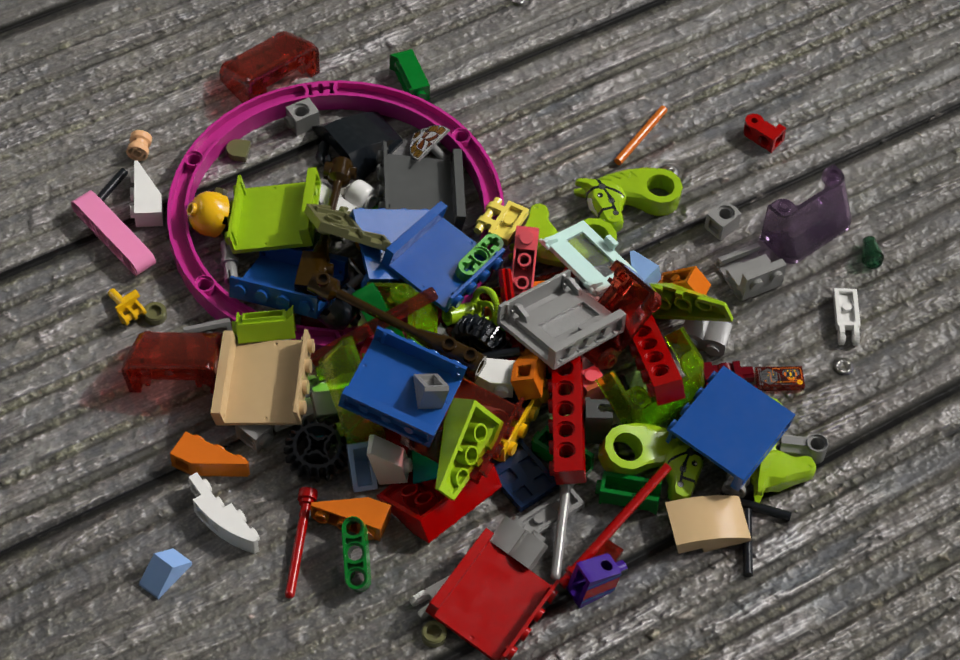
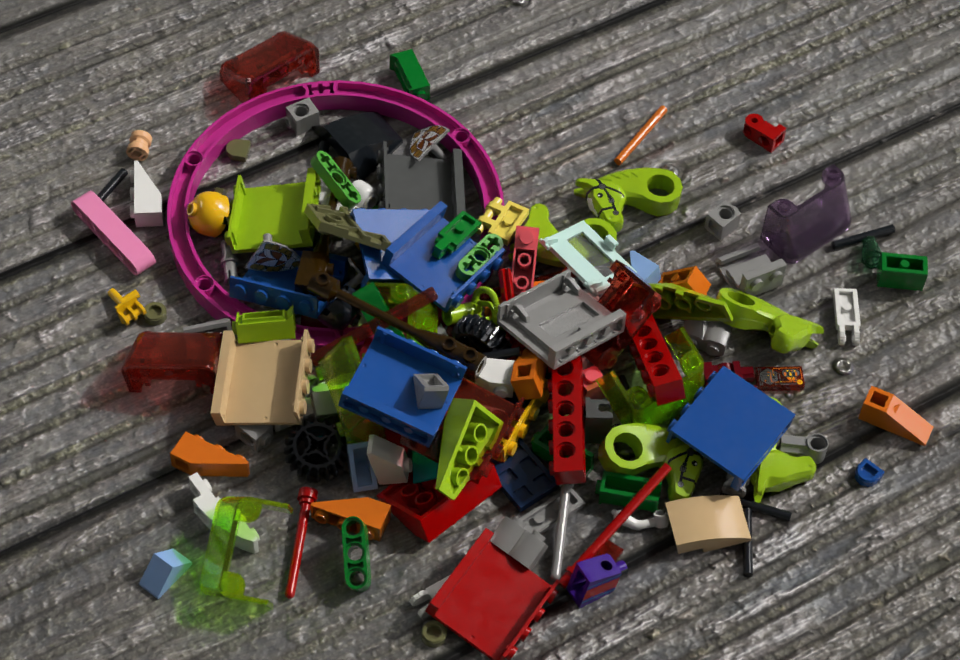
none -> clear neon green windscreen [199,496,293,609]
none -> shield [245,233,301,272]
none -> bright green beam [310,151,361,209]
none -> green hinge [431,211,482,260]
none -> white piece [611,509,669,530]
none -> lime animal [716,288,824,354]
none -> black bar [831,224,895,250]
none -> blue tile [855,458,885,487]
none -> orange slope [858,386,933,446]
none -> green brick [877,252,928,291]

